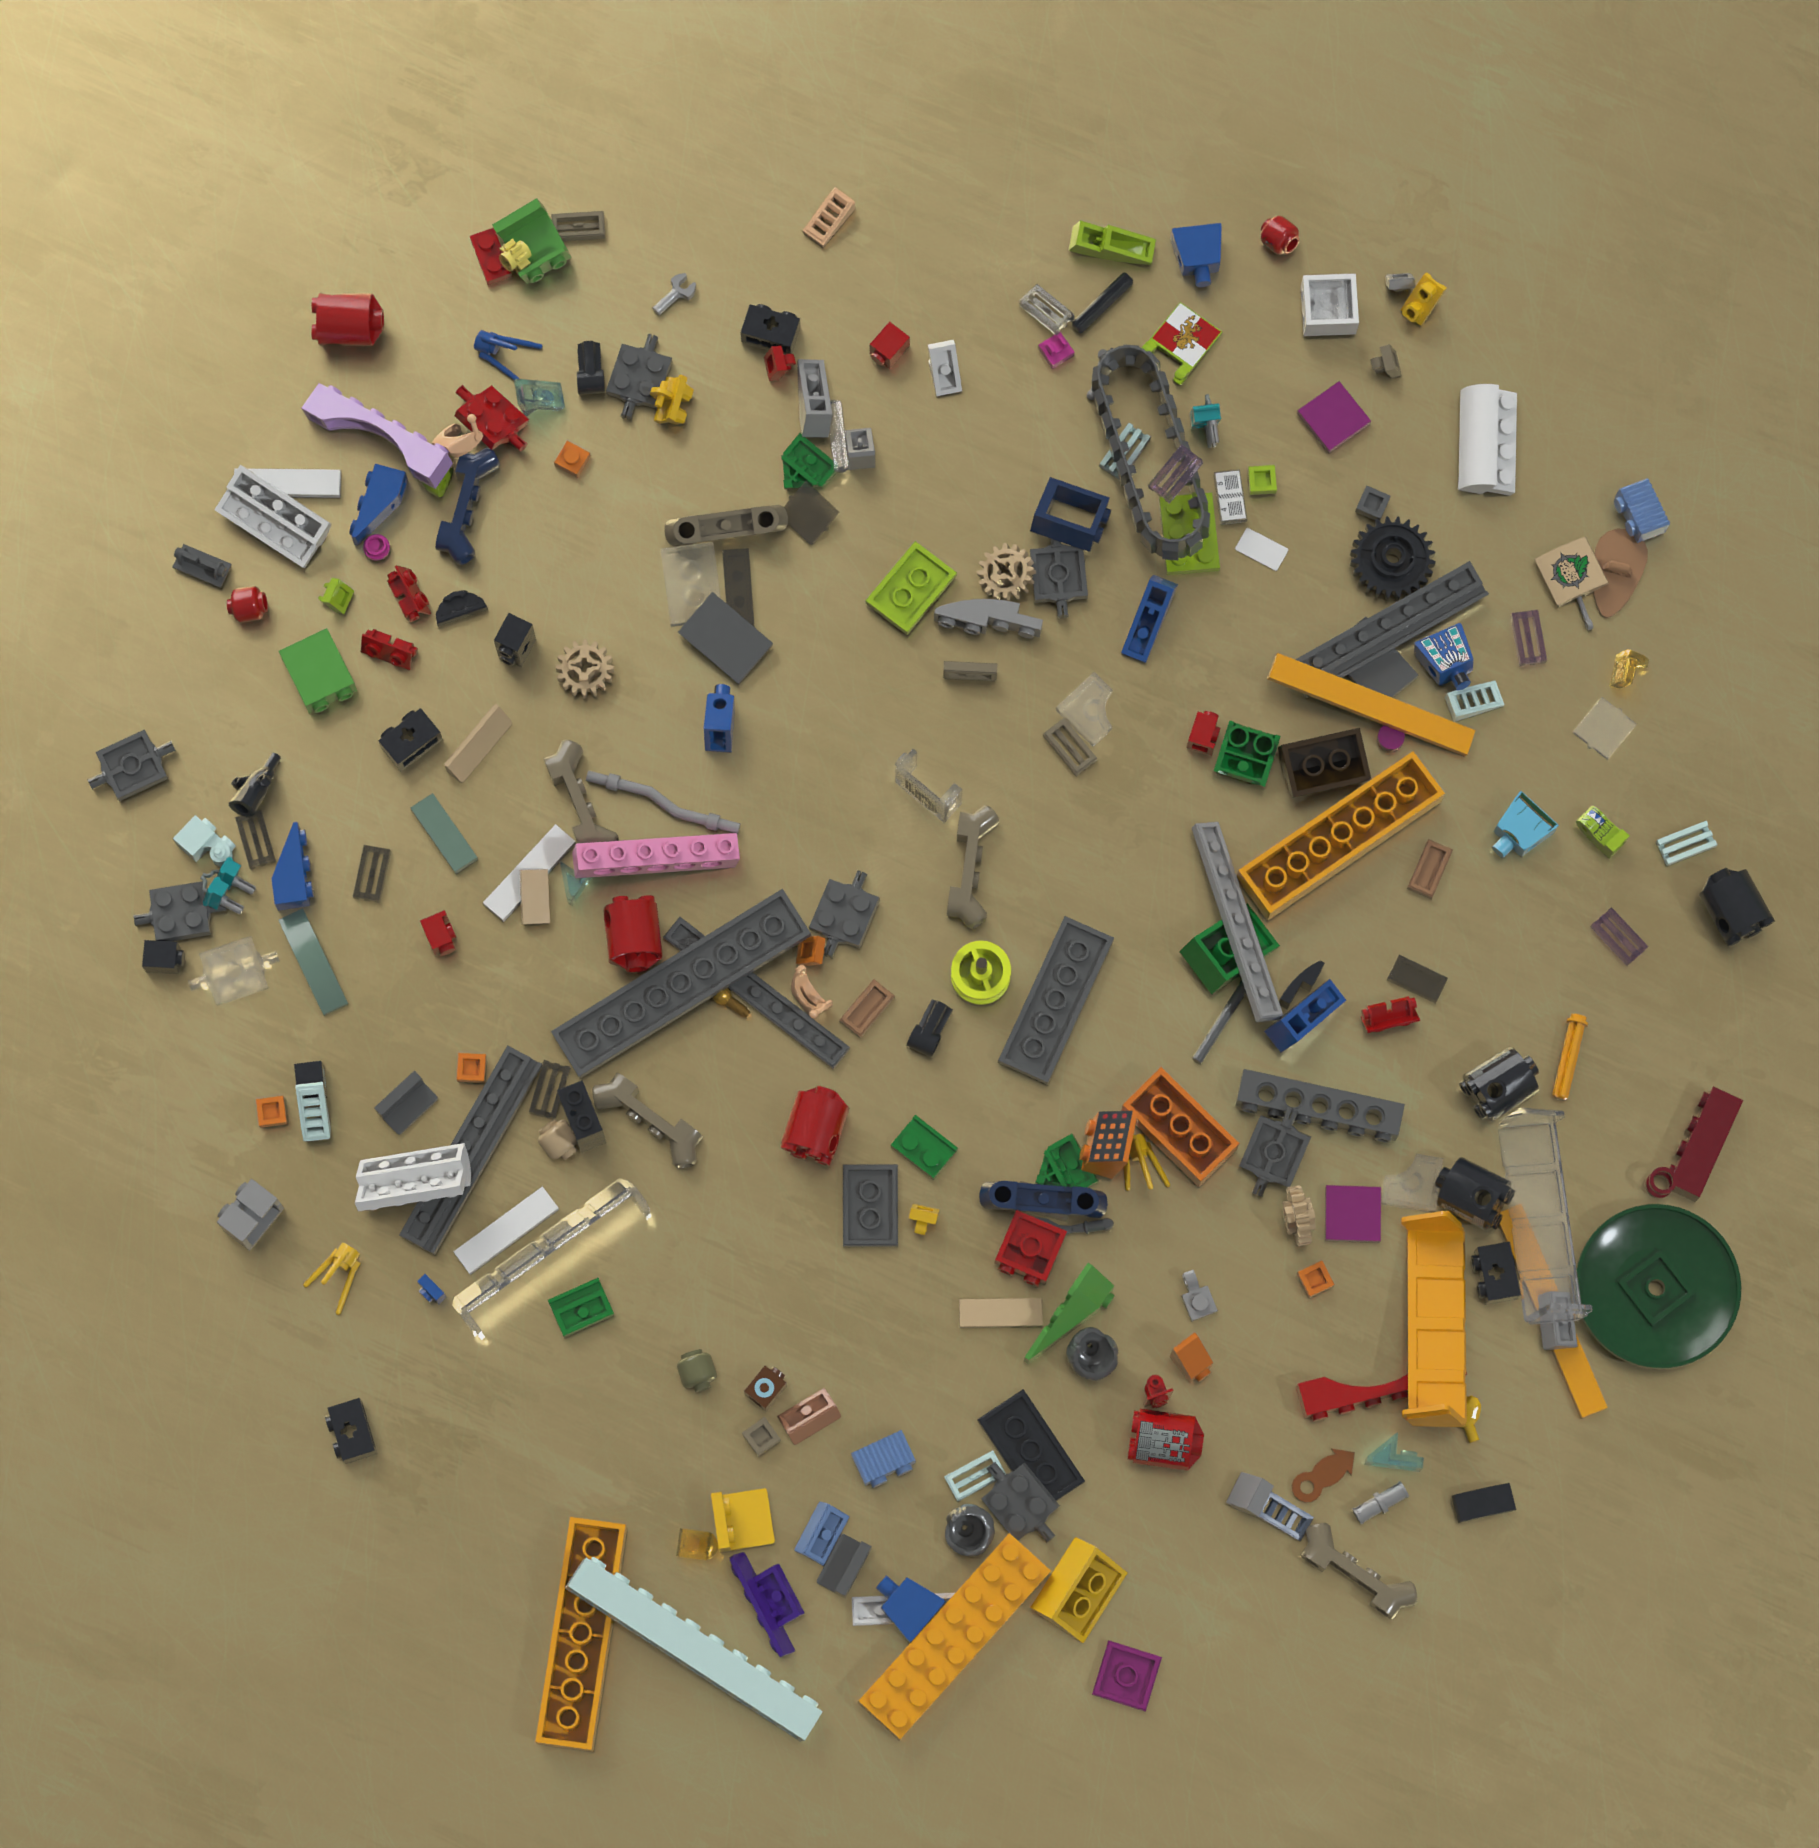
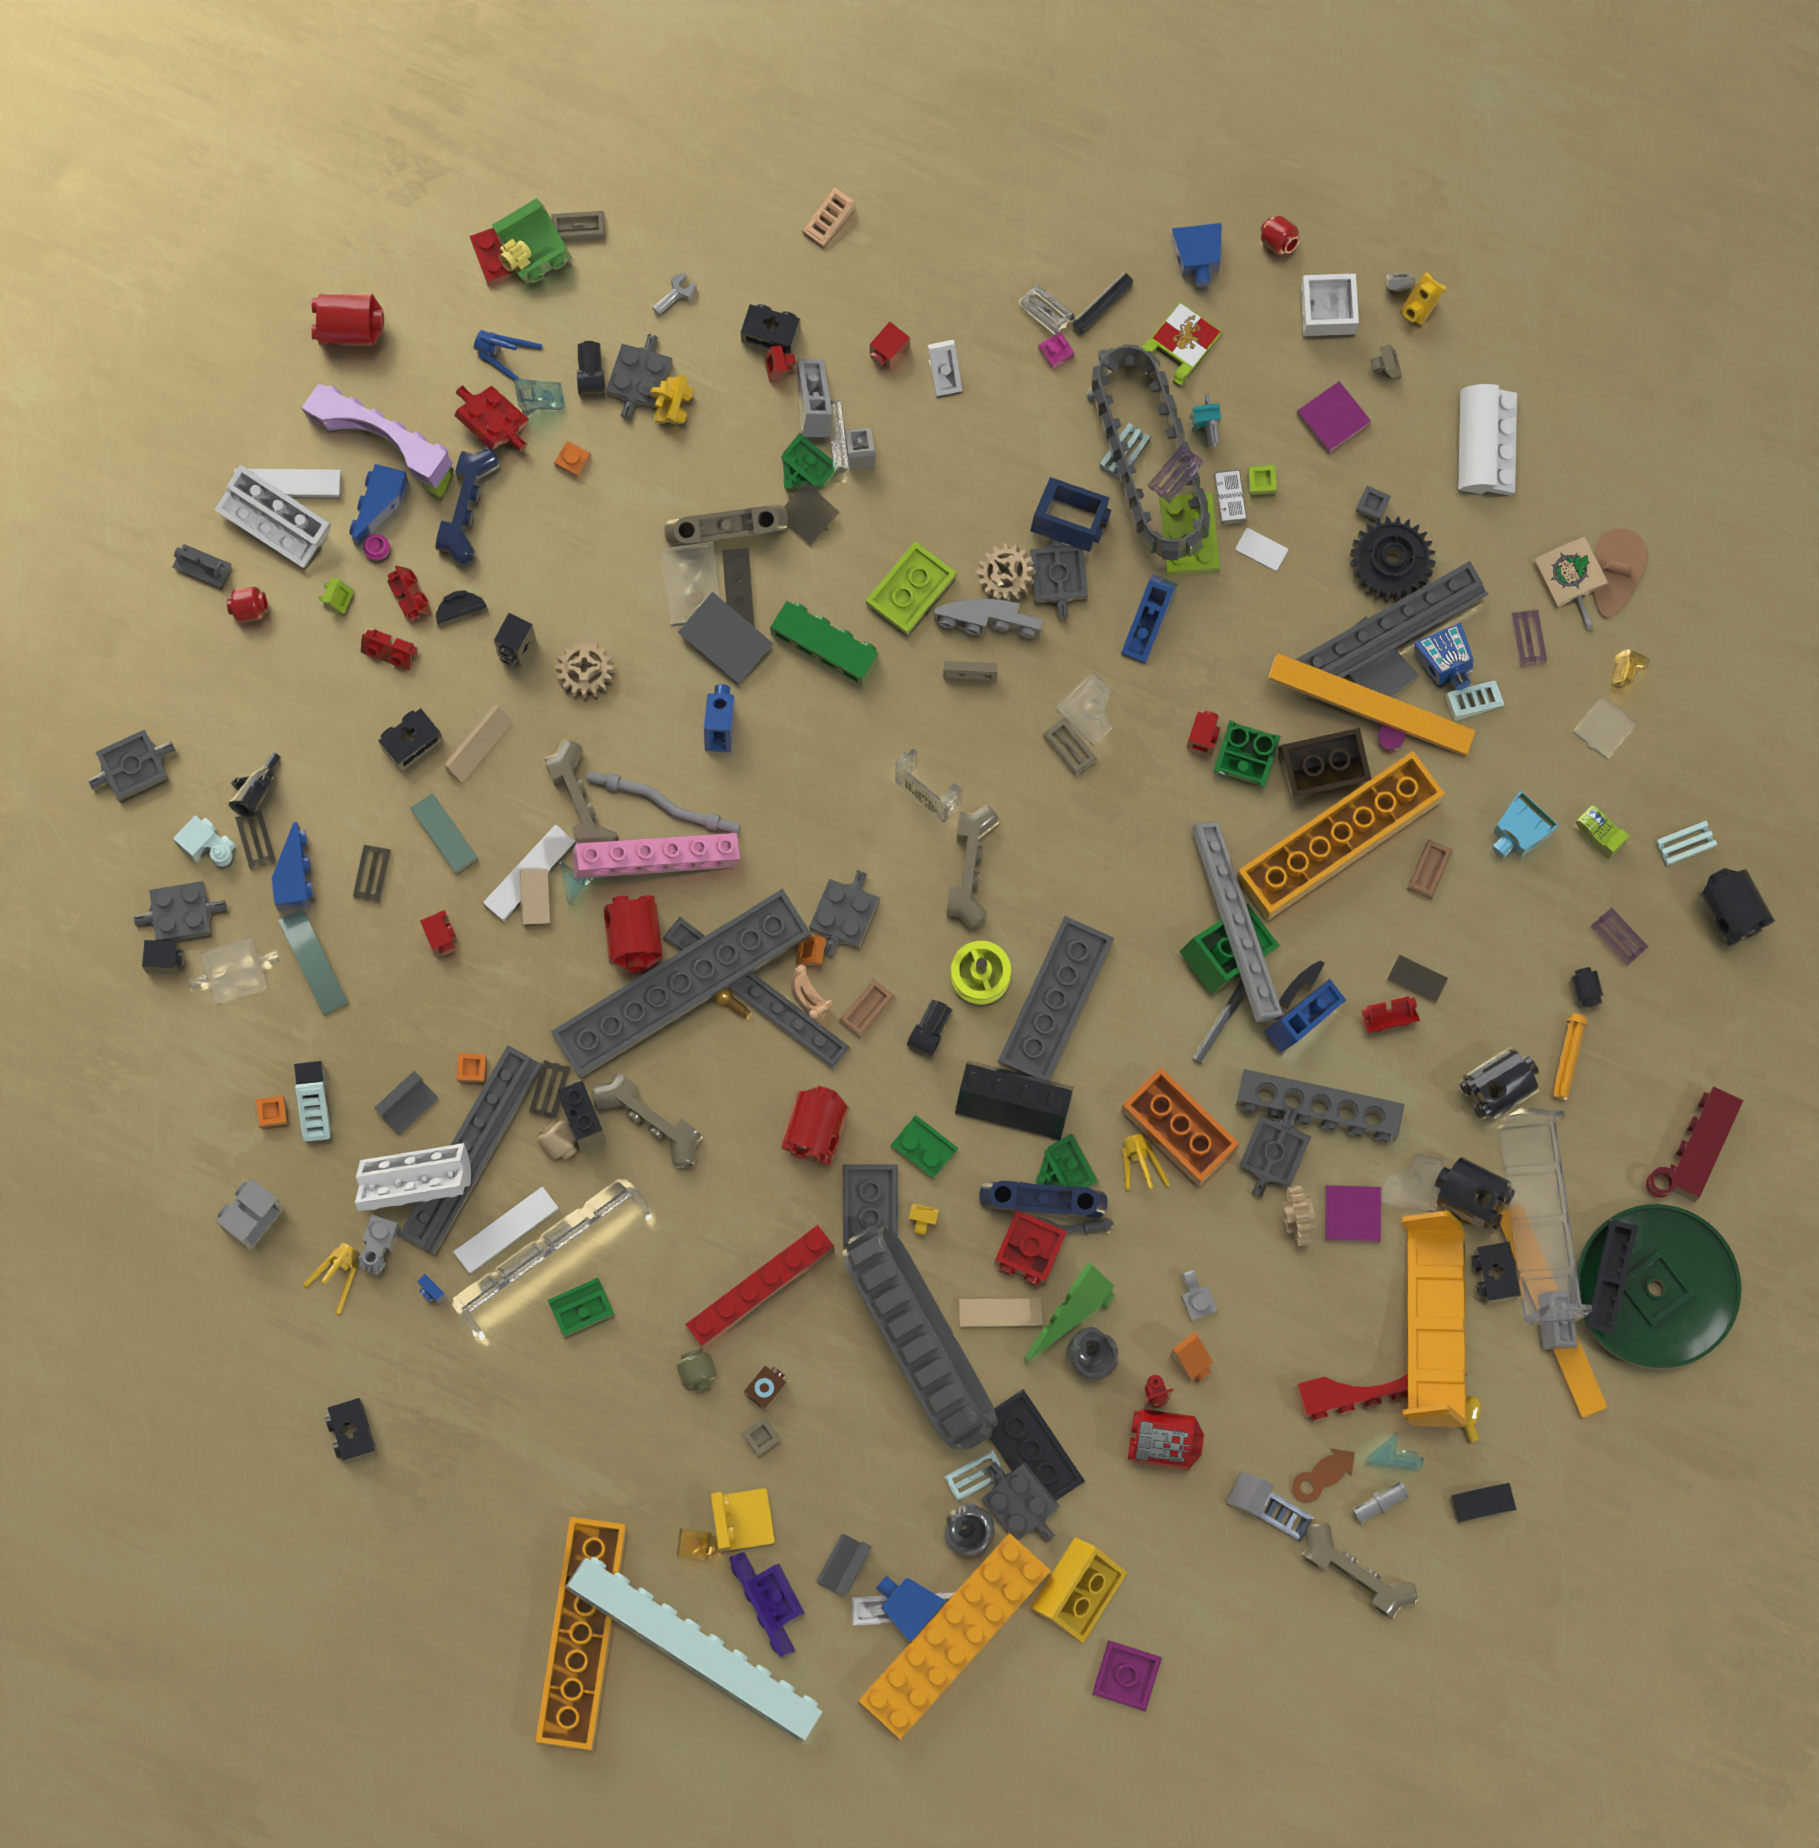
teal piece [200,857,256,914] -> none
bright green panel [279,628,357,713] -> none
light nougat helmet [432,414,483,458] -> none
nougat slope [777,1388,841,1445] -> none
medium blue slope [794,1501,850,1566] -> none
medium blue brick [851,1430,916,1488] -> none
lime slope [1069,220,1156,265] -> none
slope [1080,1111,1138,1179] -> none
orange plate [1297,1261,1335,1298] -> none
medium blue brick [1614,478,1670,543] -> none
none -> light grey brick [358,1214,401,1275]
none -> red arch [685,1225,835,1351]
none -> green brick [770,601,879,686]
none -> dark grey piece [843,1226,998,1450]
none -> black slope [955,1060,1074,1140]
none -> black brick [1571,967,1604,1009]
none -> black slope [1585,1218,1638,1334]

